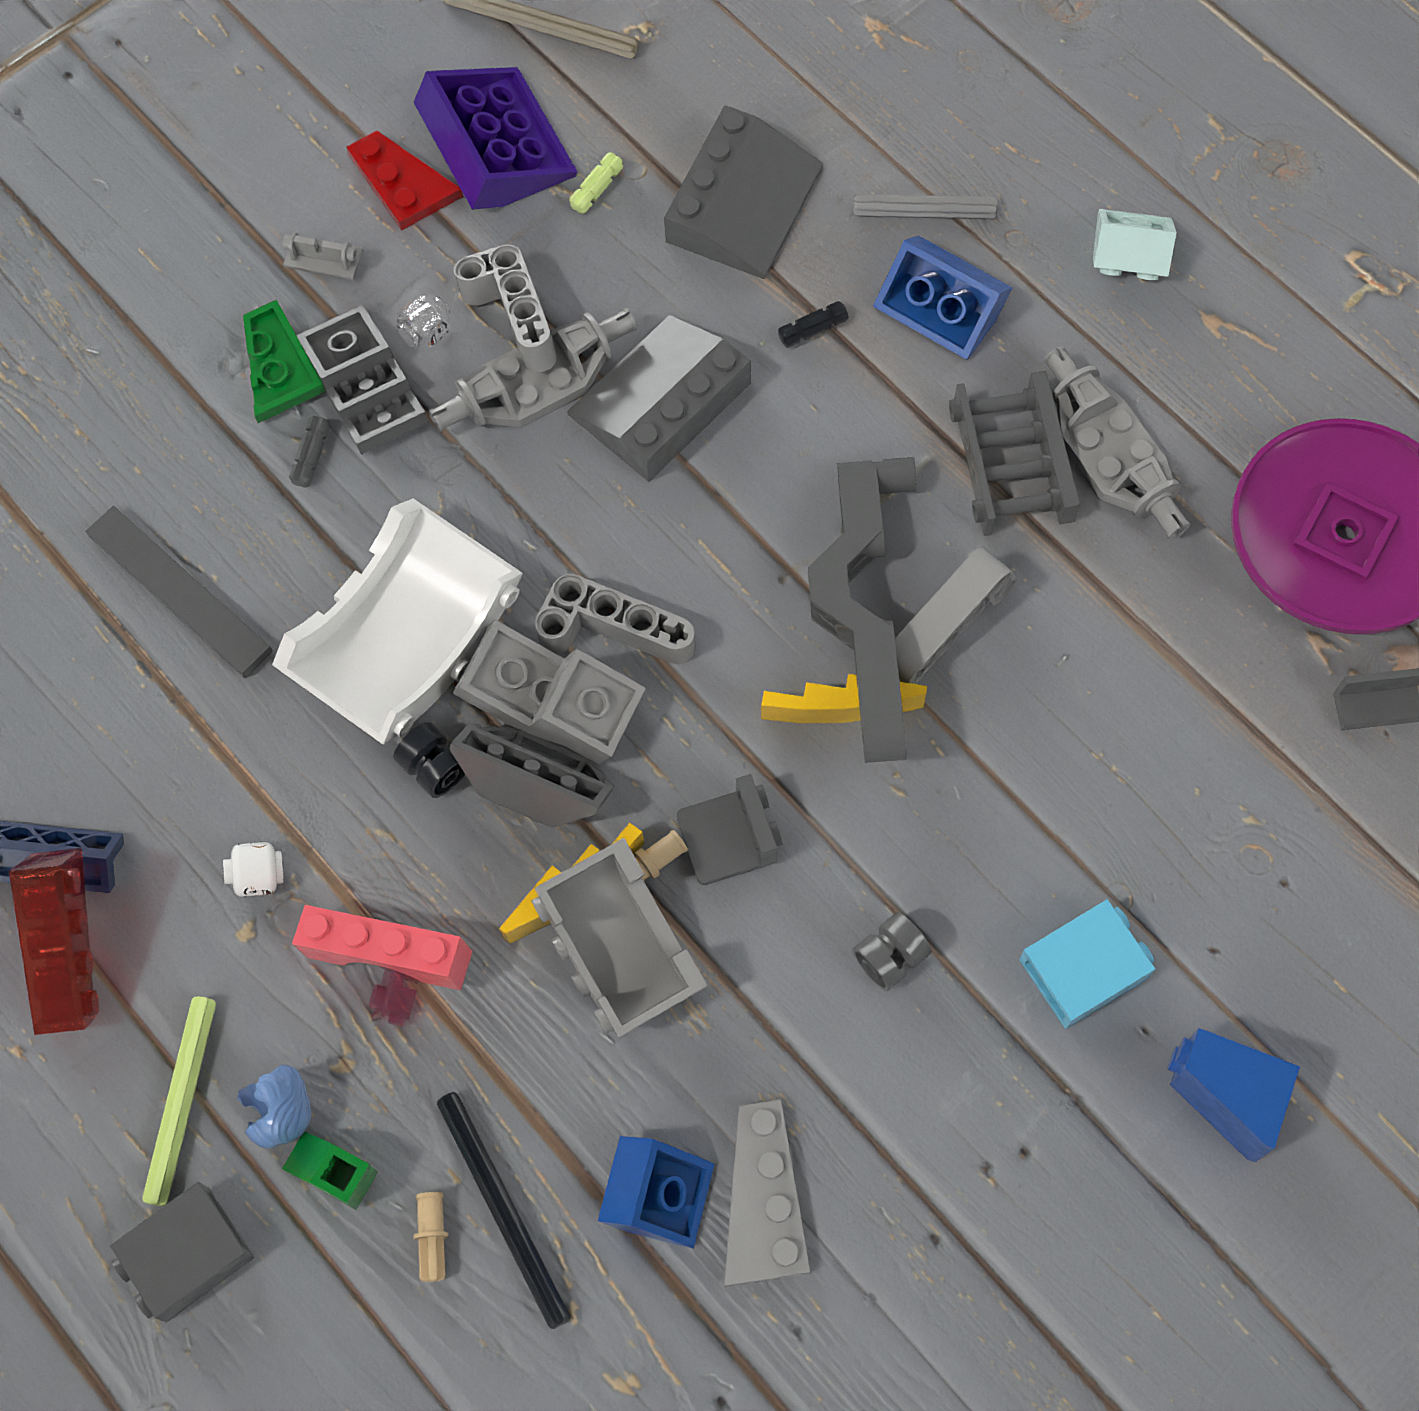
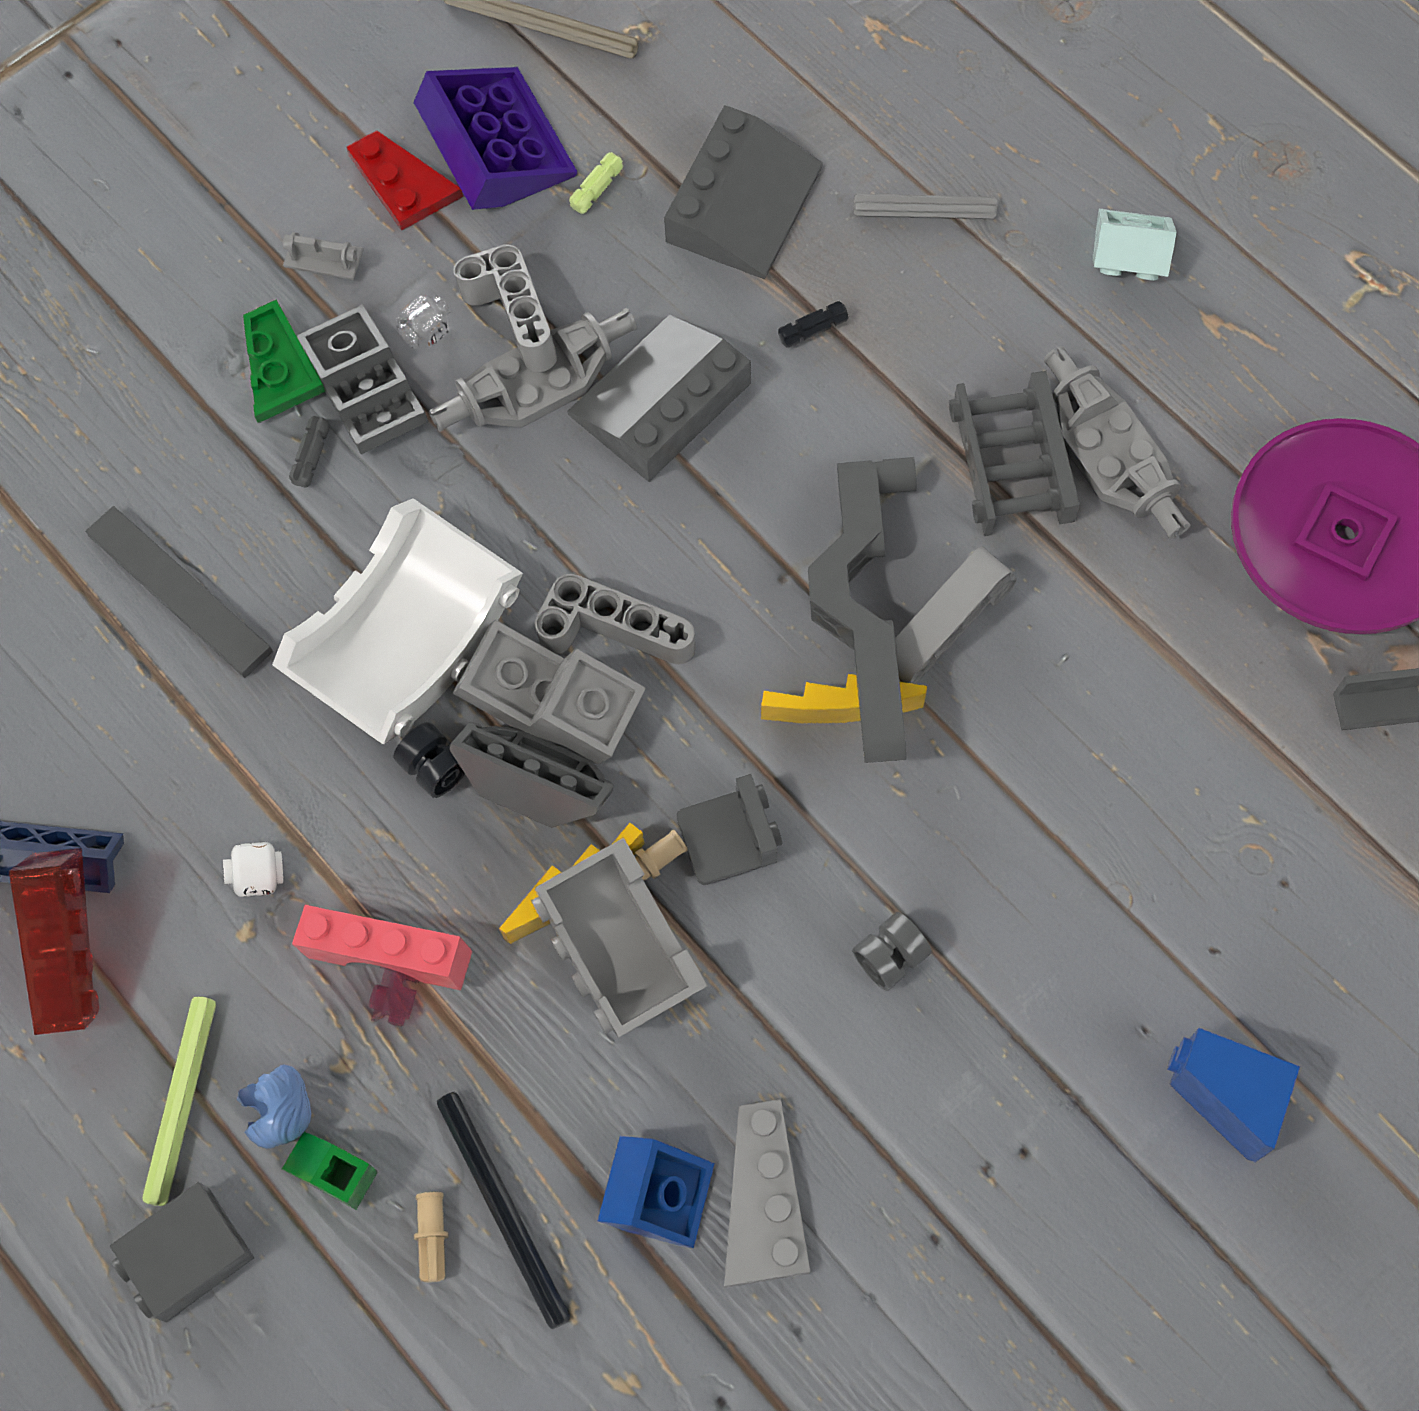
blue slope [873,235,1013,360] -> none
medium azure brick [1019,899,1155,1030] -> none

